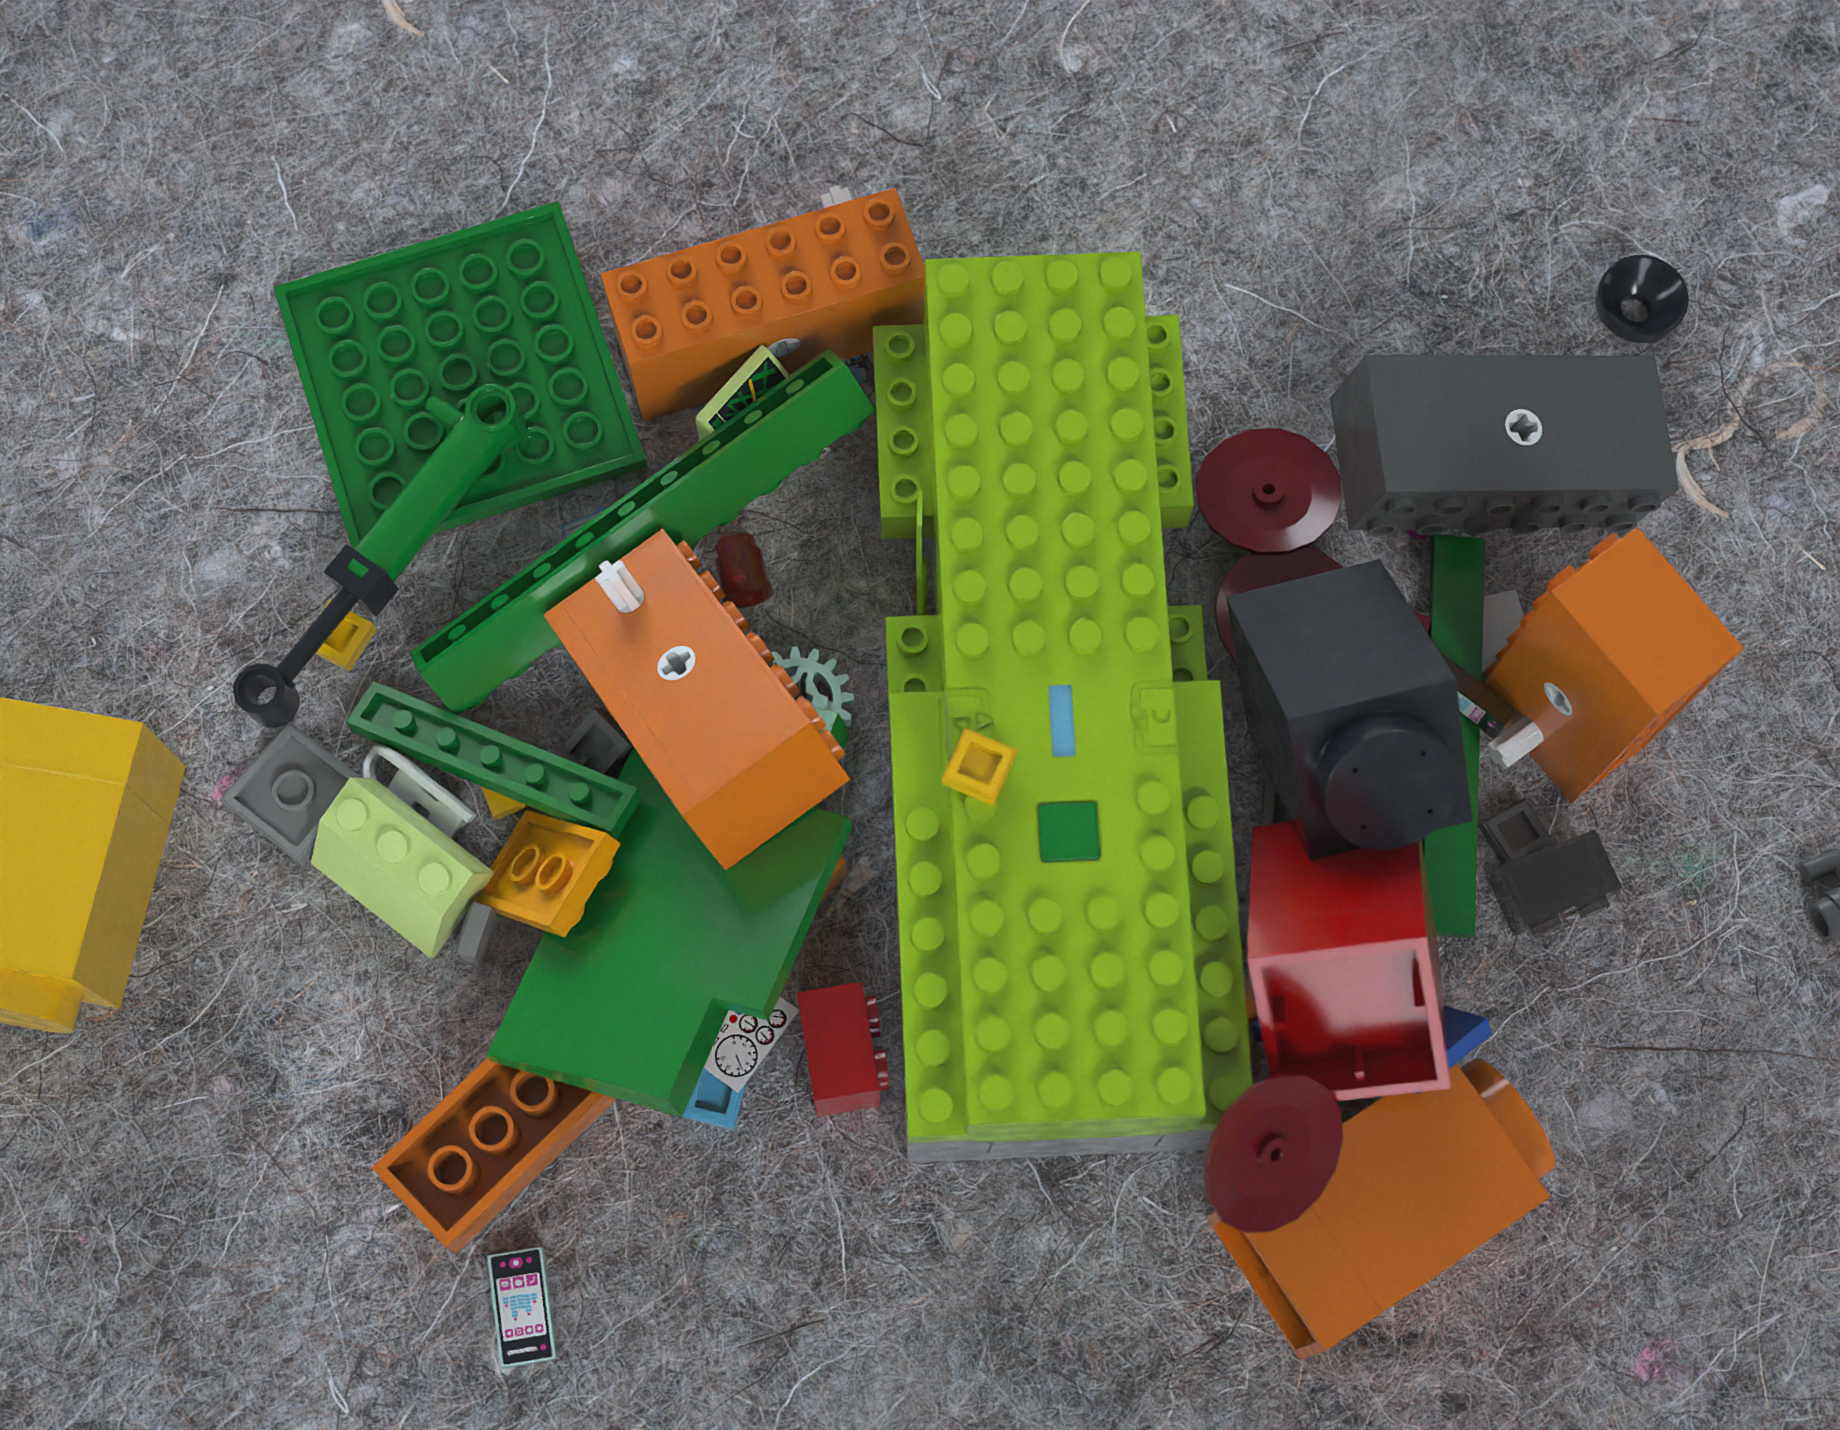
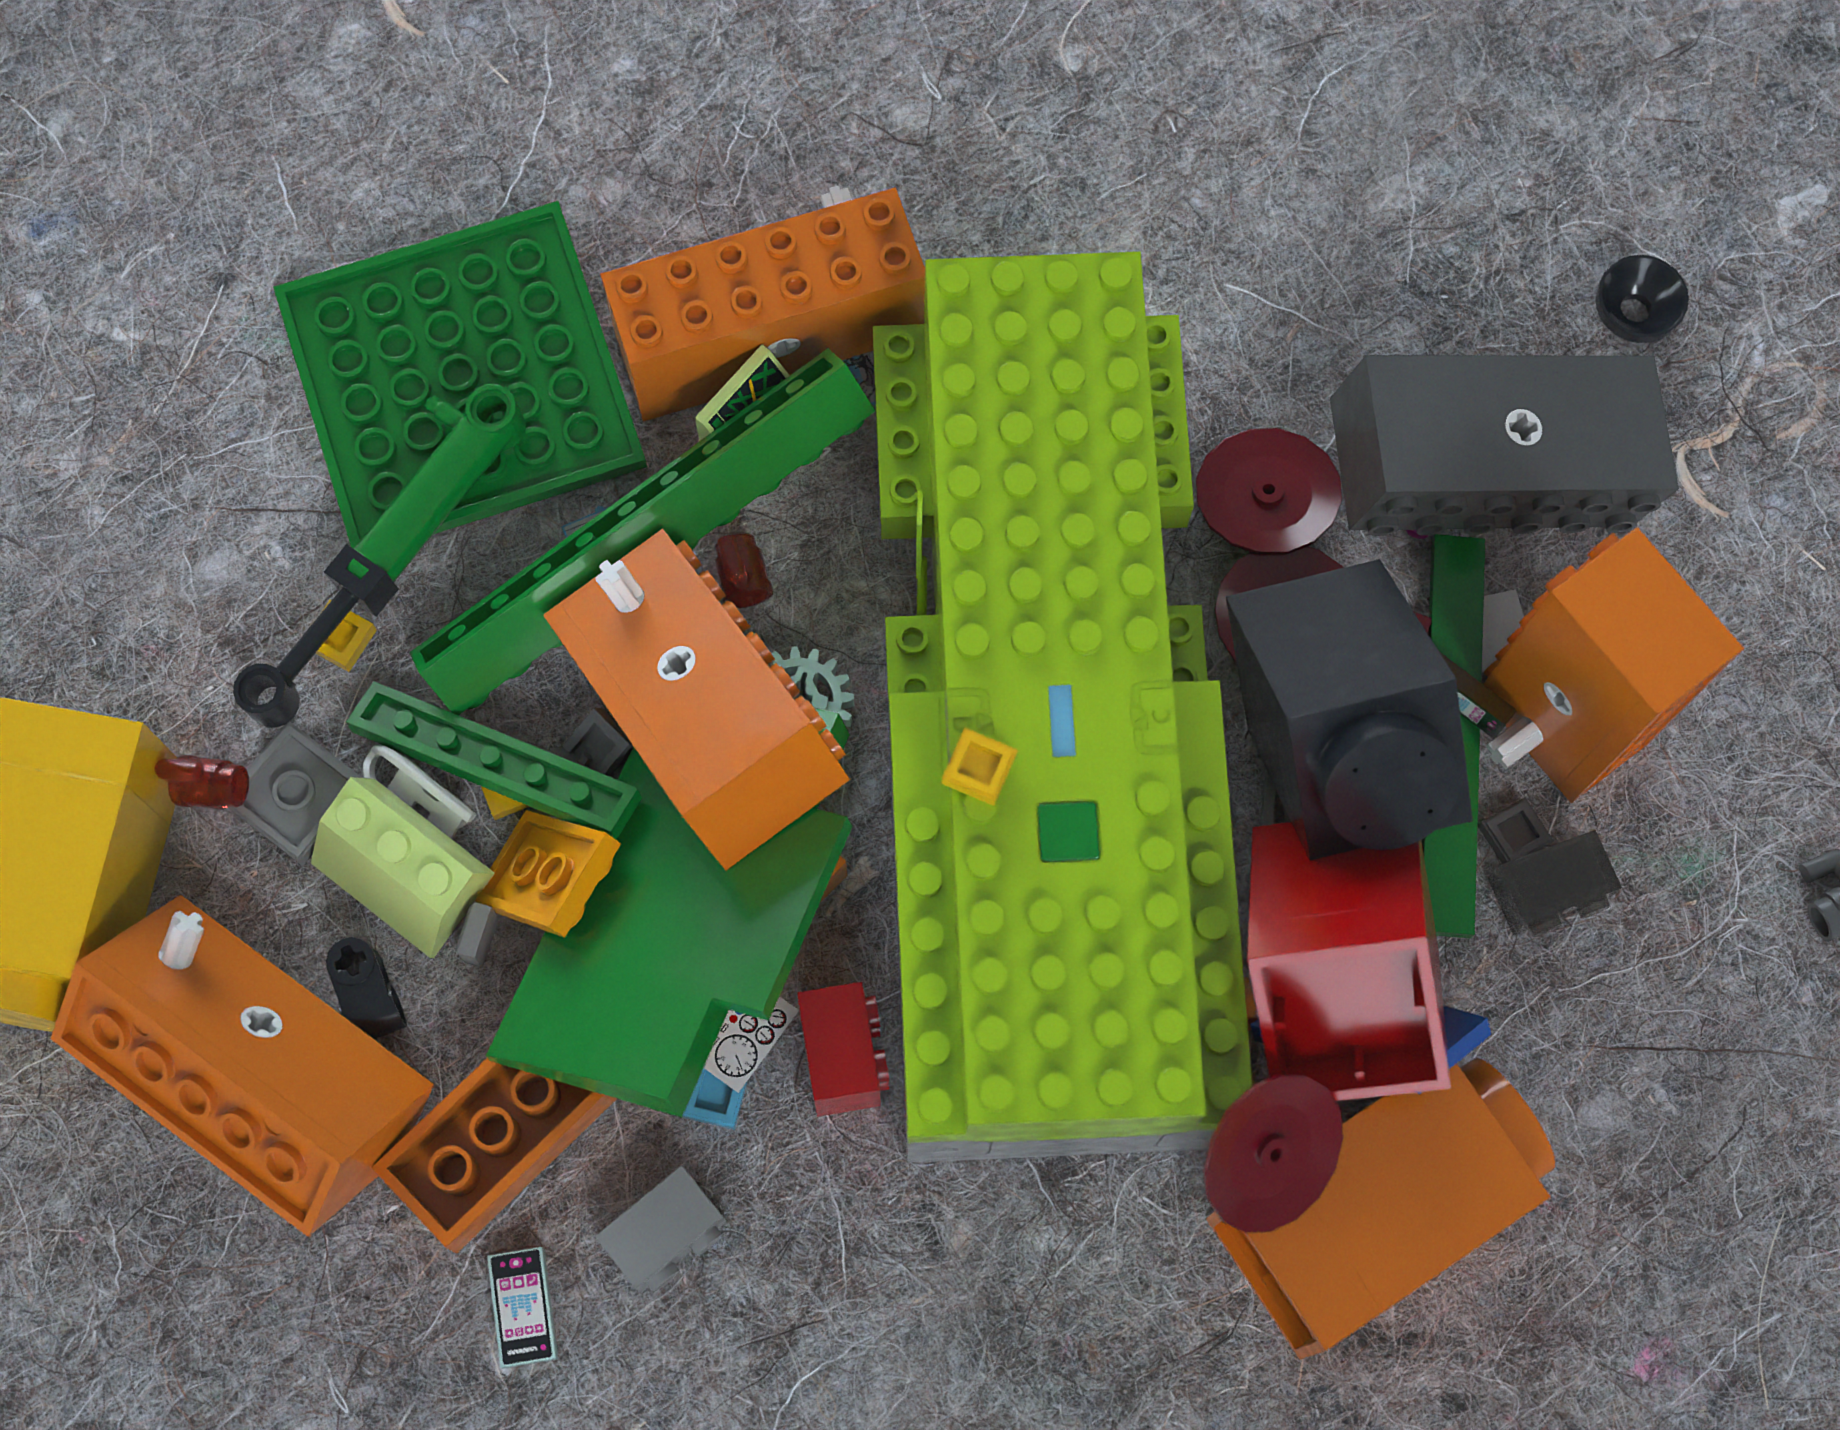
none -> orange piece [50,894,434,1237]
none -> clear red piece [154,755,249,809]
none -> black piece [326,937,407,1039]
none -> light grey brick [594,1165,726,1293]

